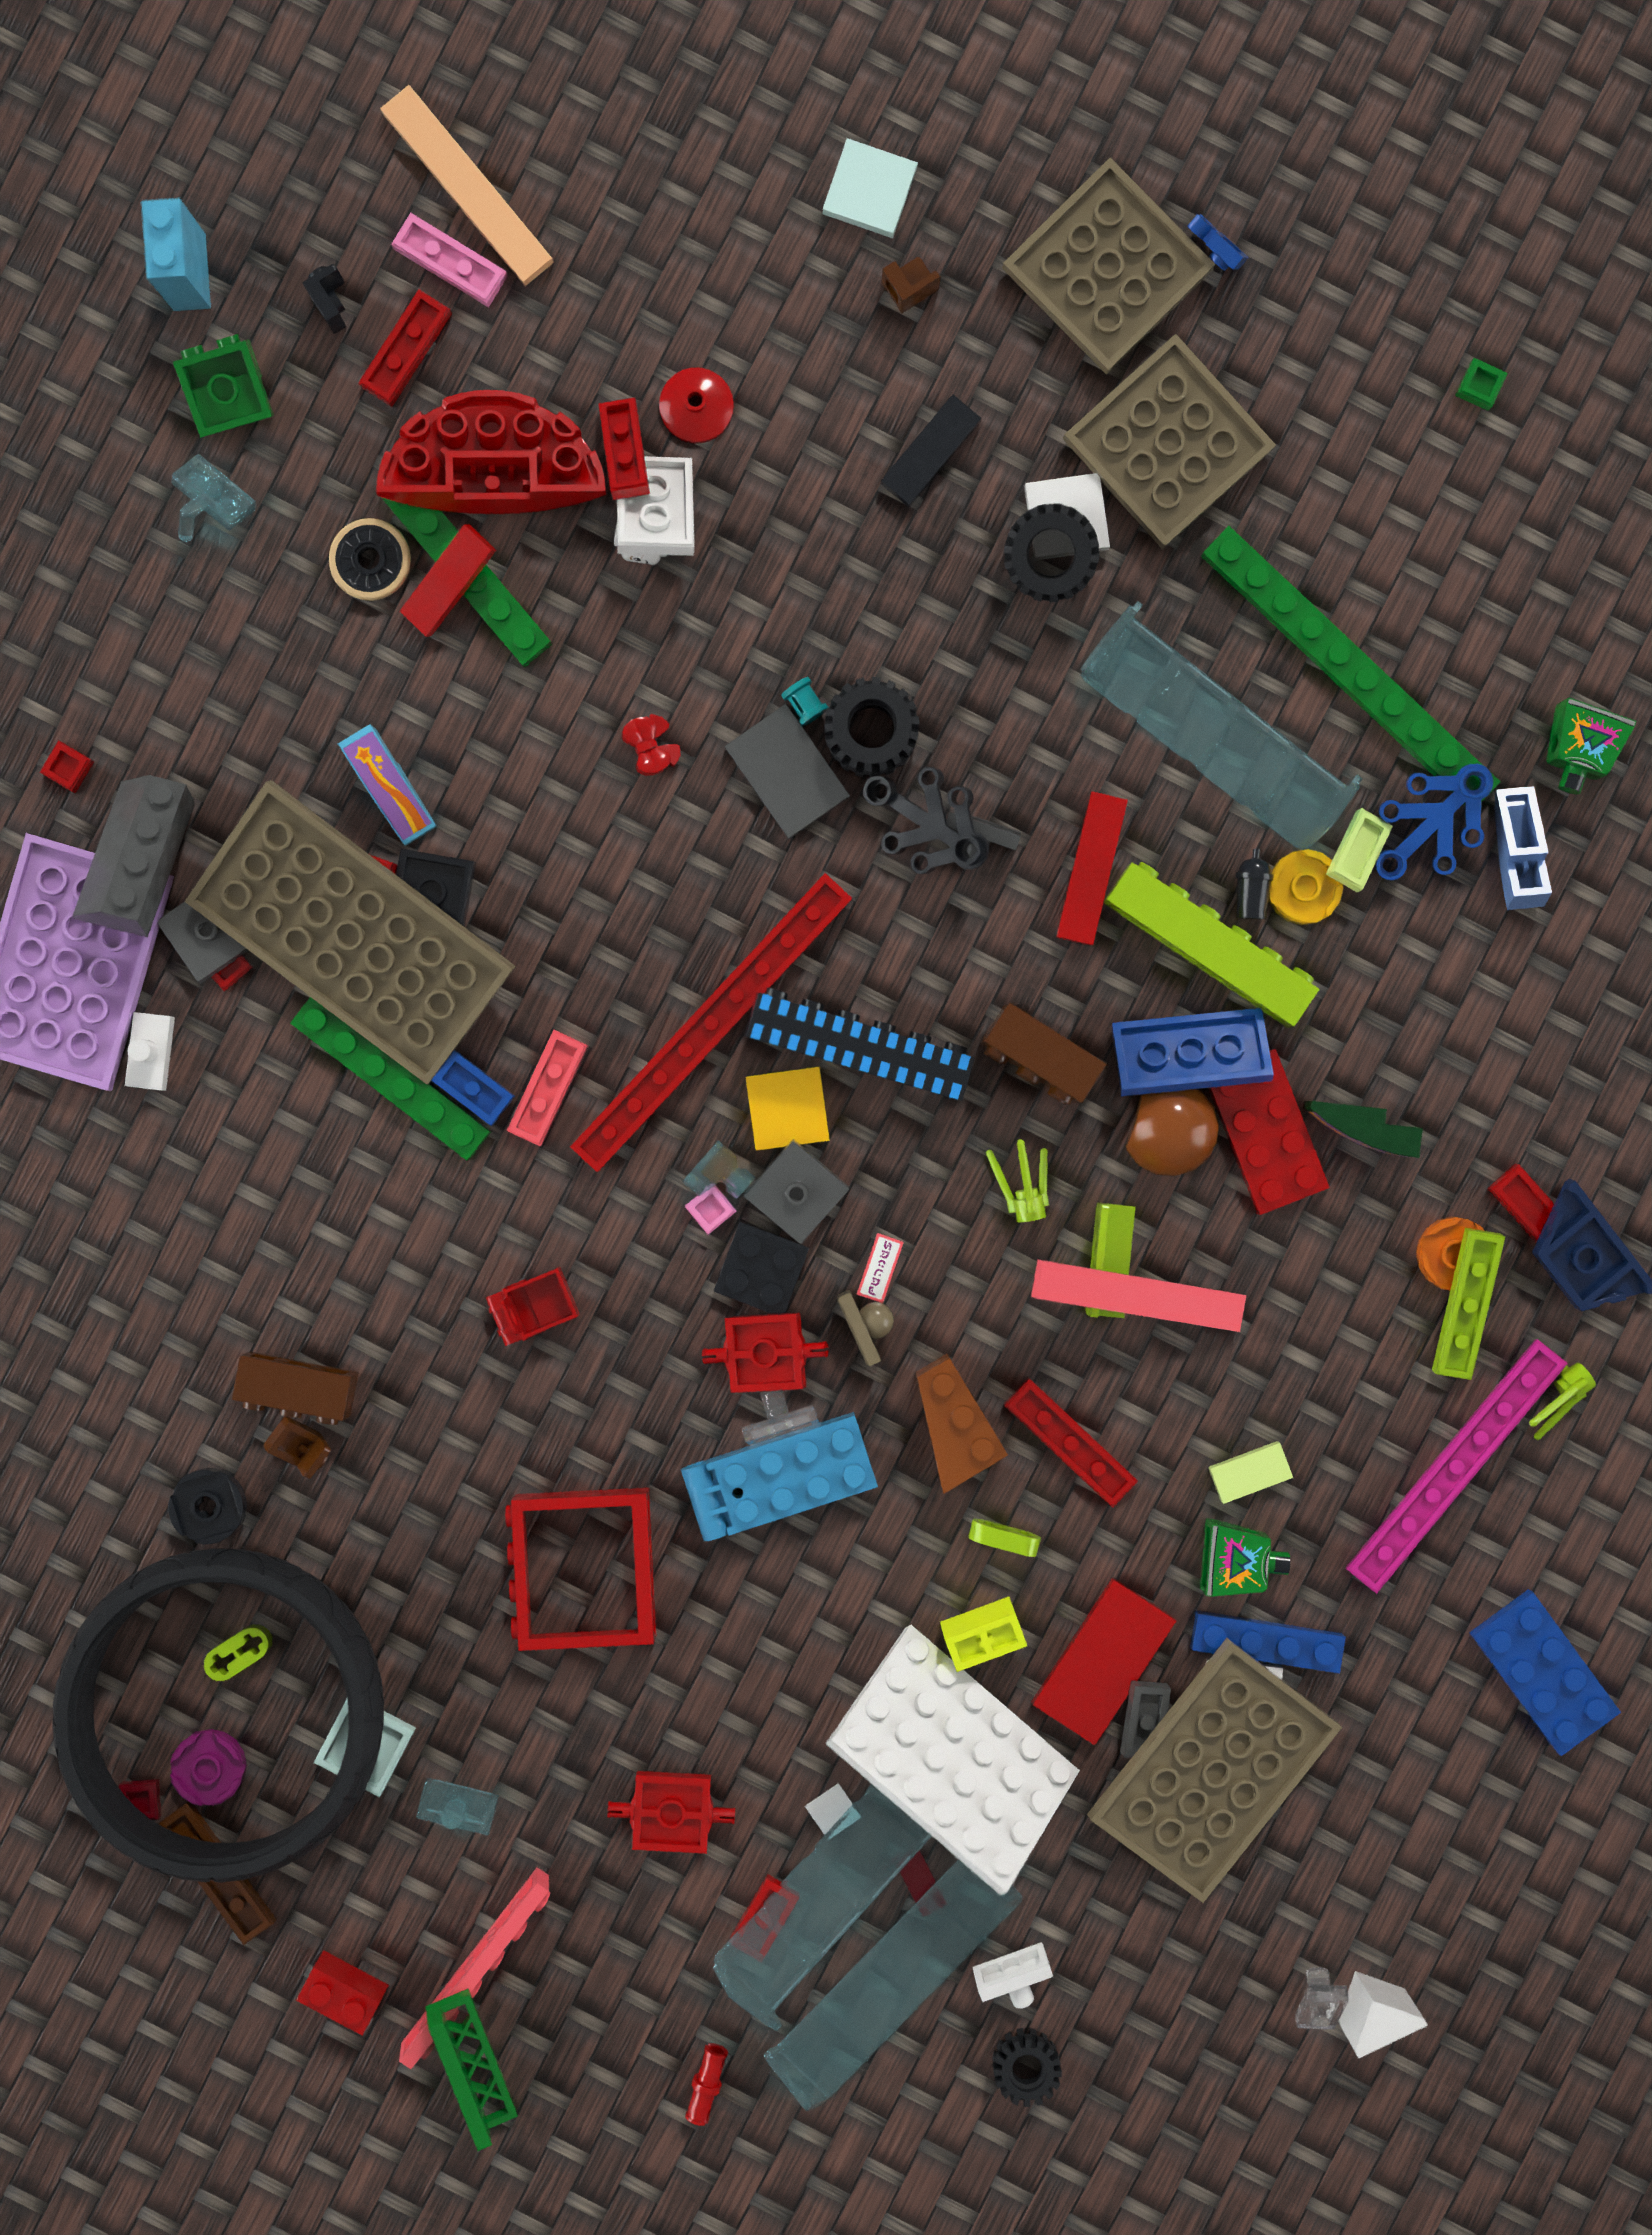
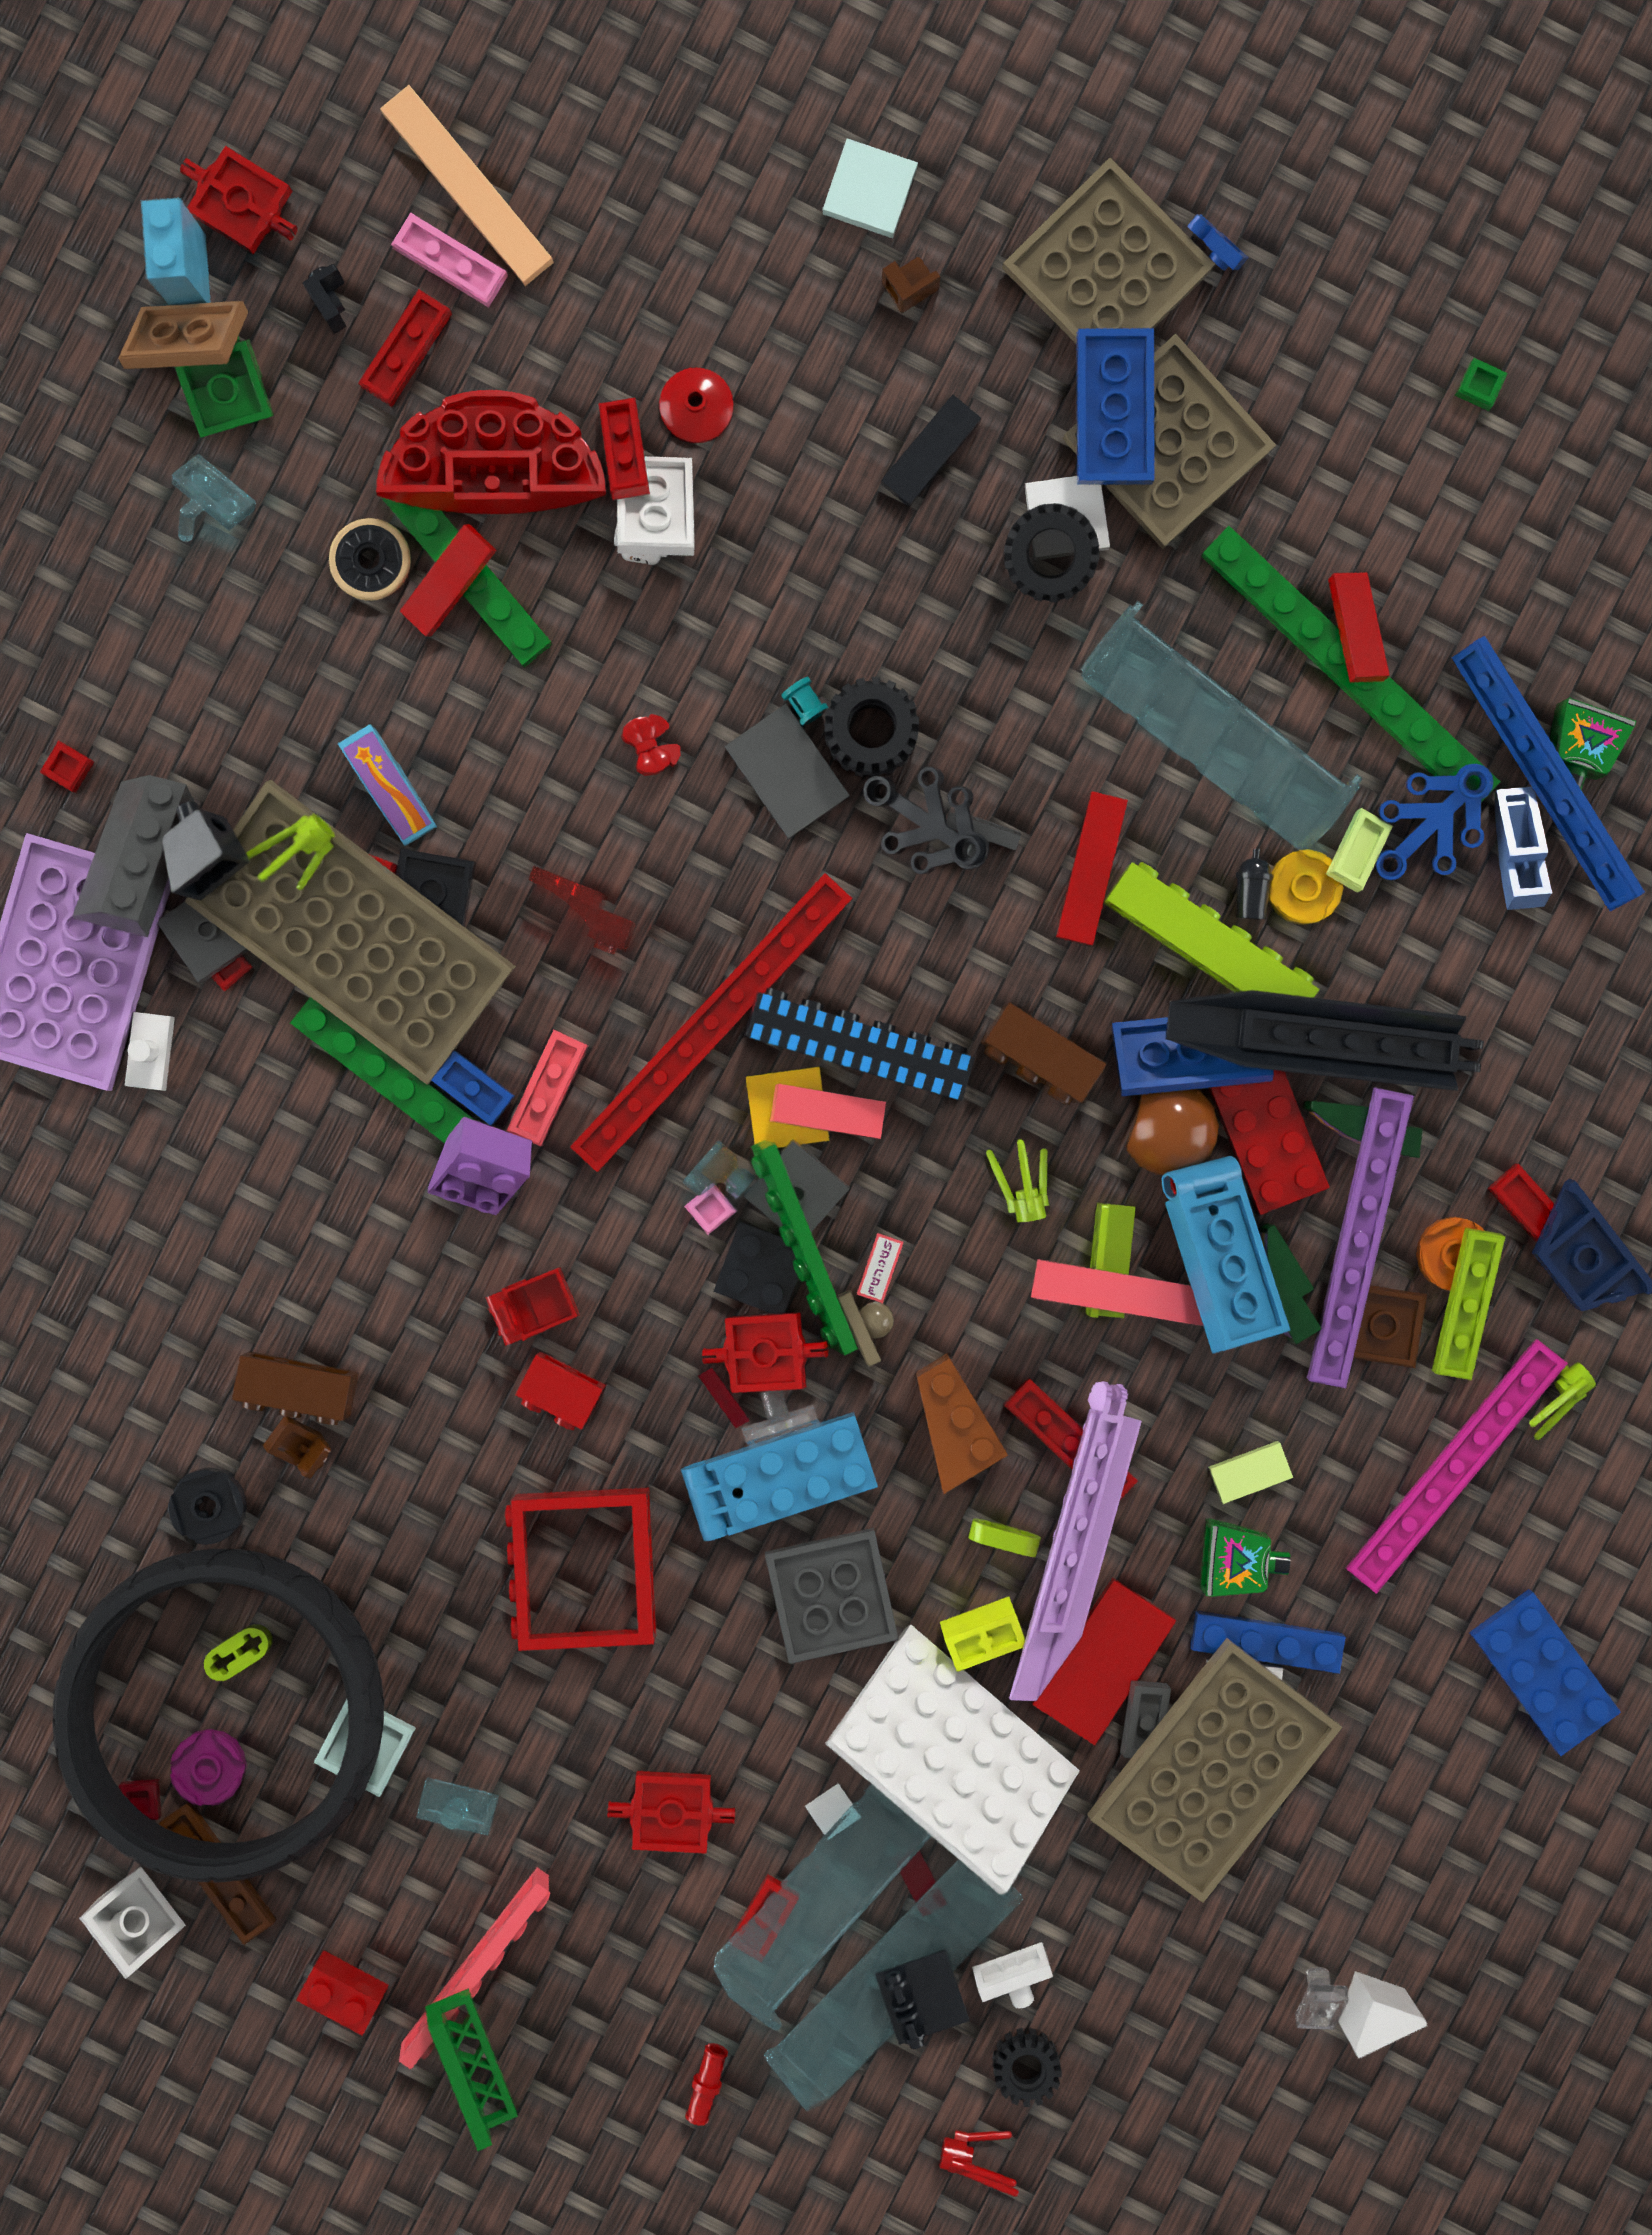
none -> white slope [79,1867,186,1978]
none -> medium nougat tile [118,301,248,369]
none -> black torso [162,802,250,901]
none -> red plate [180,146,298,255]
none -> lime plant [246,814,335,890]
none -> medium lavender slope [428,1117,532,1215]
none -> red brick [515,1351,606,1431]
none -> clear red slope [528,866,636,955]
none -> dark red sticker [698,1368,750,1428]
none -> green plate [751,1140,858,1356]
none -> dark grey plate [765,1528,899,1664]
none -> coral tile [770,1084,886,1139]
none -> black hinge [875,1949,970,2049]
none -> red plant [939,2130,1019,2197]
none -> lavender hinge [1009,1381,1142,1701]
none -> blue plate [1076,328,1154,485]
none -> dark azure hinge [1162,1156,1290,1354]
none -> black hinge [1165,990,1484,1091]
none -> dark green slope [1260,1223,1322,1345]
none -> medium lavender tile [1307,1087,1414,1388]
none -> red tile [1328,572,1390,683]
none -> reddish brown tile [1353,1285,1427,1368]
none -> blue tile [1452,636,1645,911]

